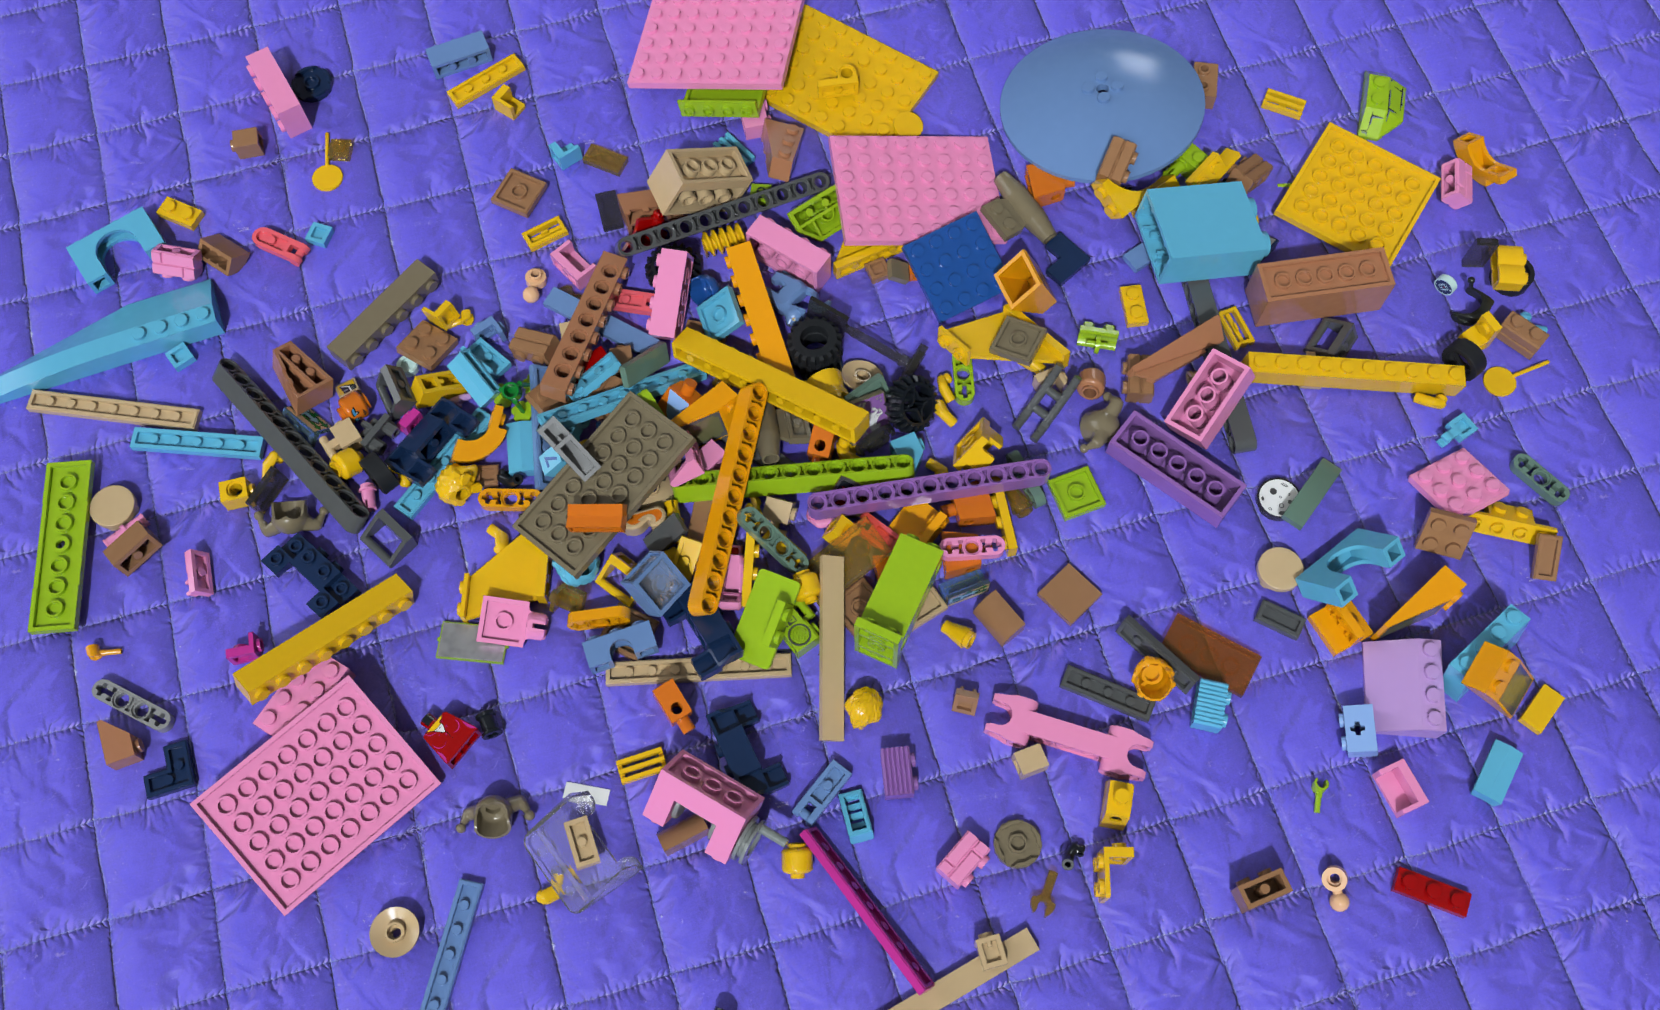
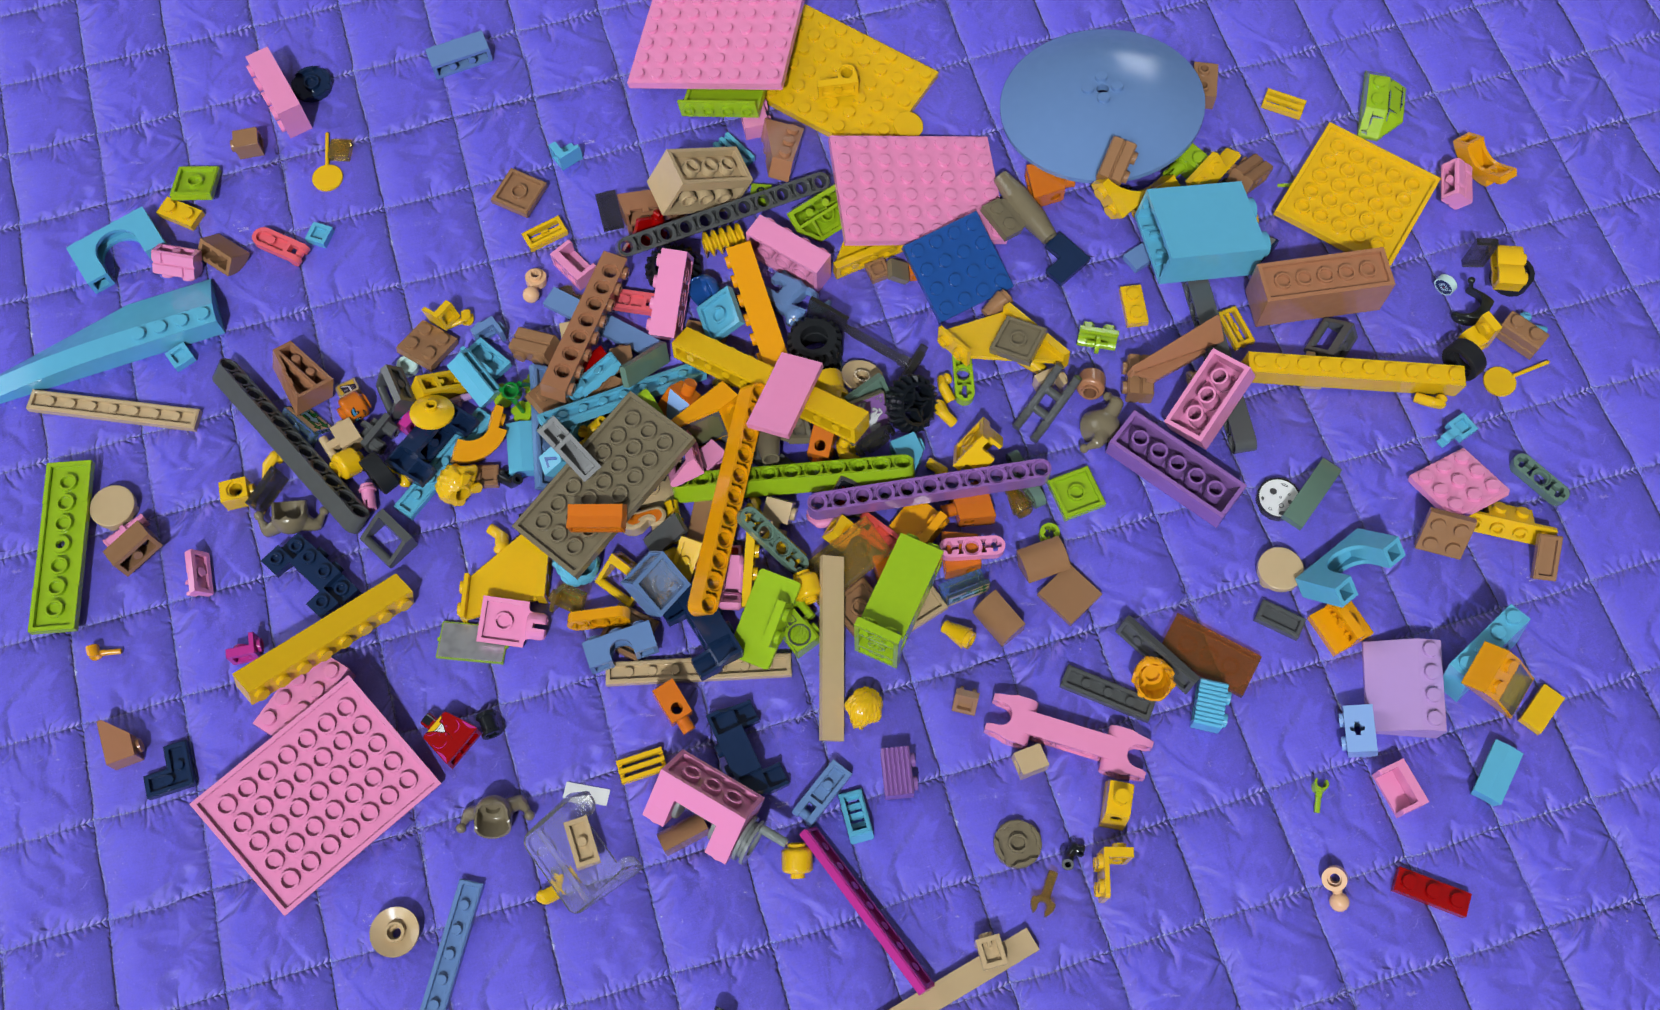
light grey beam [92,679,175,733] -> none
medium azure plate [129,427,266,460] -> none
dark tan brick [327,259,440,371] -> none
yellow tile [447,53,526,109] -> none
light orange beam [478,488,541,511] -> none
yellow panel [491,84,526,120] -> none
clear yellow tile [582,143,628,177] -> none
bright pink brick [936,831,990,890] -> none
yellow plate [990,476,1018,557] -> none
light orange slope [994,249,1057,314] -> none
medium nougat brick [1231,867,1293,914] -> none
light orange slope [1370,565,1467,641] -> none
none -> lime tile [170,166,222,200]
none -> yellow dish [409,395,455,430]
none -> yellow arm [578,416,606,439]
none -> bright pink tile [746,352,823,439]
none -> medium nougat cone [981,289,1013,317]
none -> medium nougat brick [1016,536,1071,583]
none -> lime bush [1039,523,1060,541]

